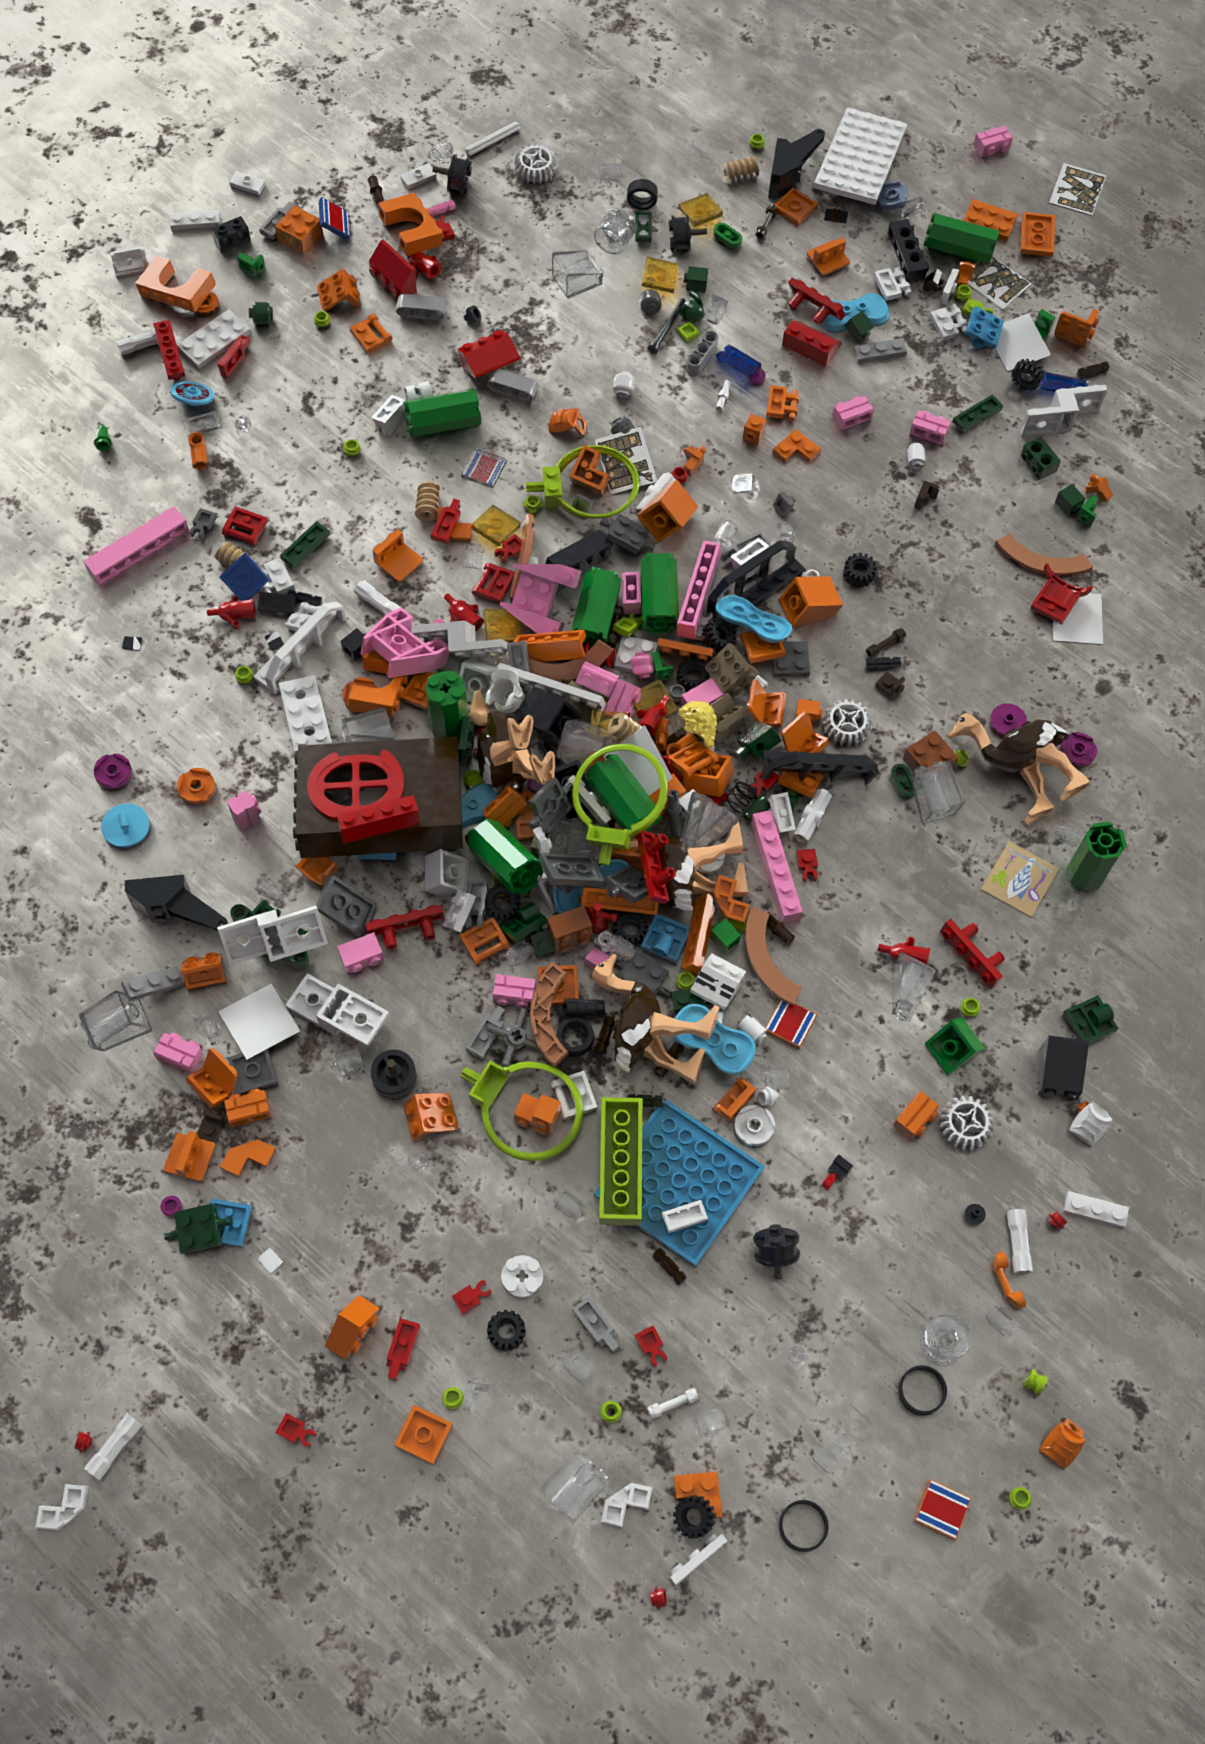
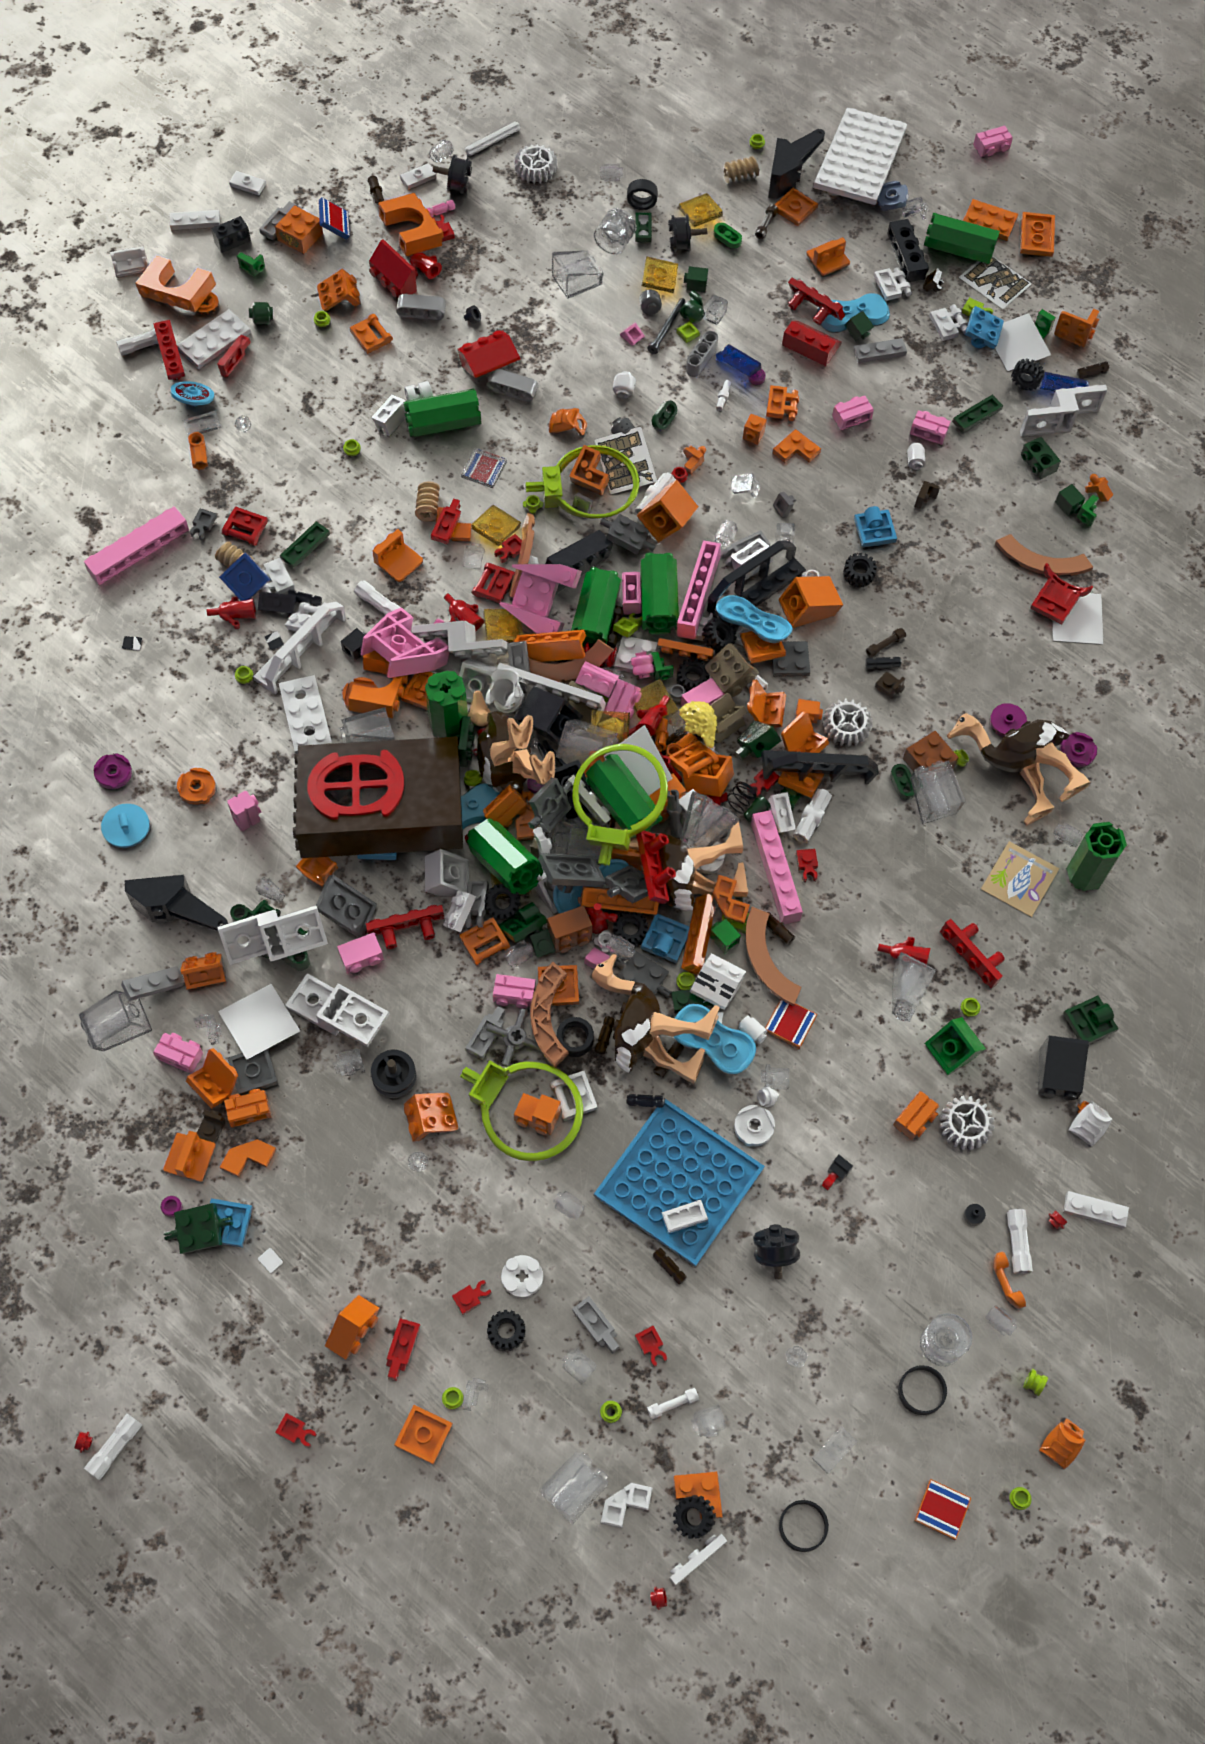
white tile [35,1484,89,1531] -> none
green cone [94,425,112,451] -> none
red brick [337,795,420,843] -> none
black axle [562,998,605,1018] -> none
lime brick [599,1097,643,1226] -> none
tan piece [608,713,642,741] -> none
orange hinge [712,1077,757,1123] -> none
black piece [824,208,848,223] -> none
white plate [940,268,959,305] -> none
lime plate [955,285,972,301] -> none
orange piece [957,261,975,288] -> none
sticker [1049,163,1106,215] -> none
none -> bright pink slope [620,322,645,346]
none -> dark green plate [651,400,678,430]
none -> dark azure plate [854,506,897,548]

